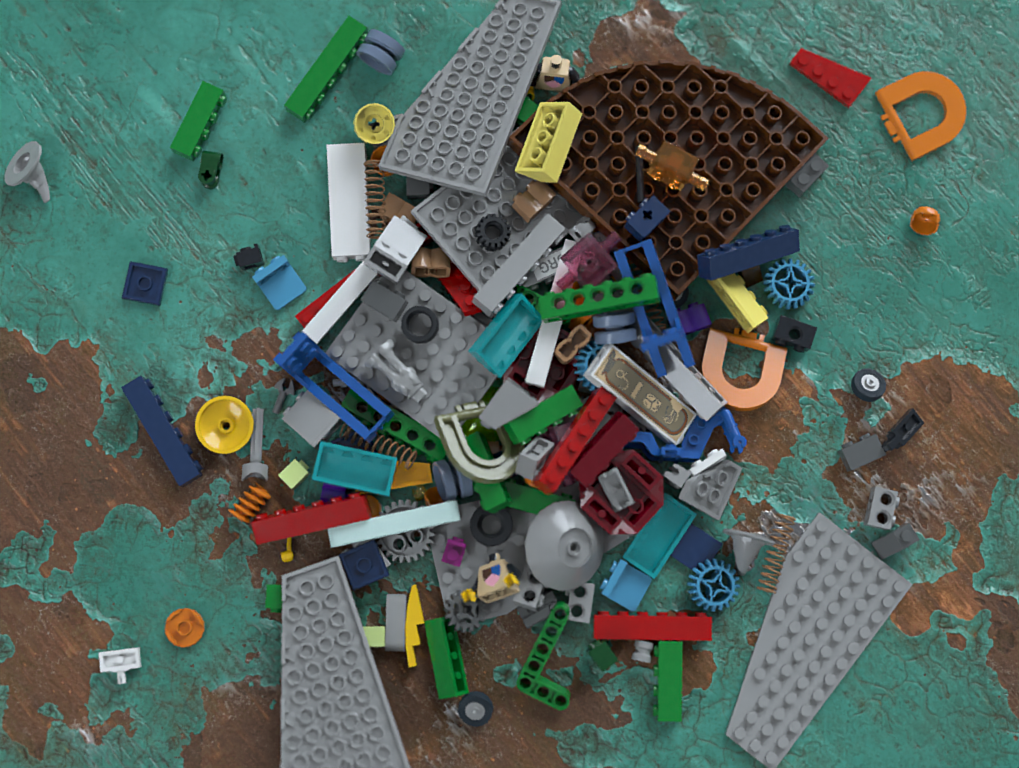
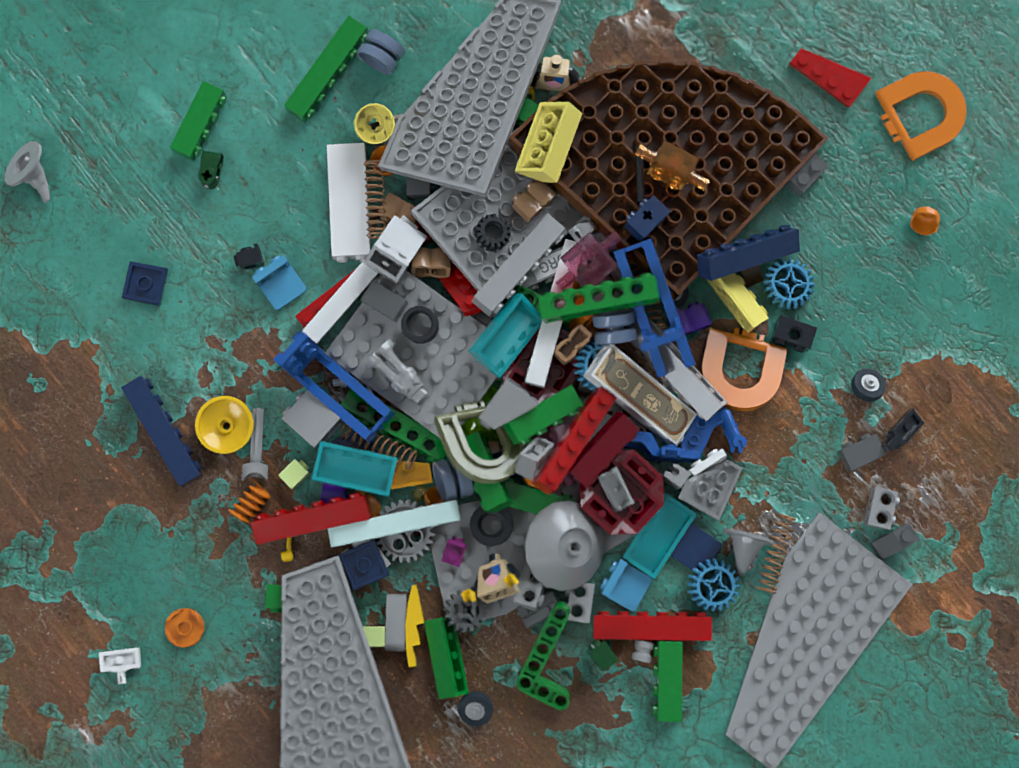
flat silver bar [272,378,295,414] -> none

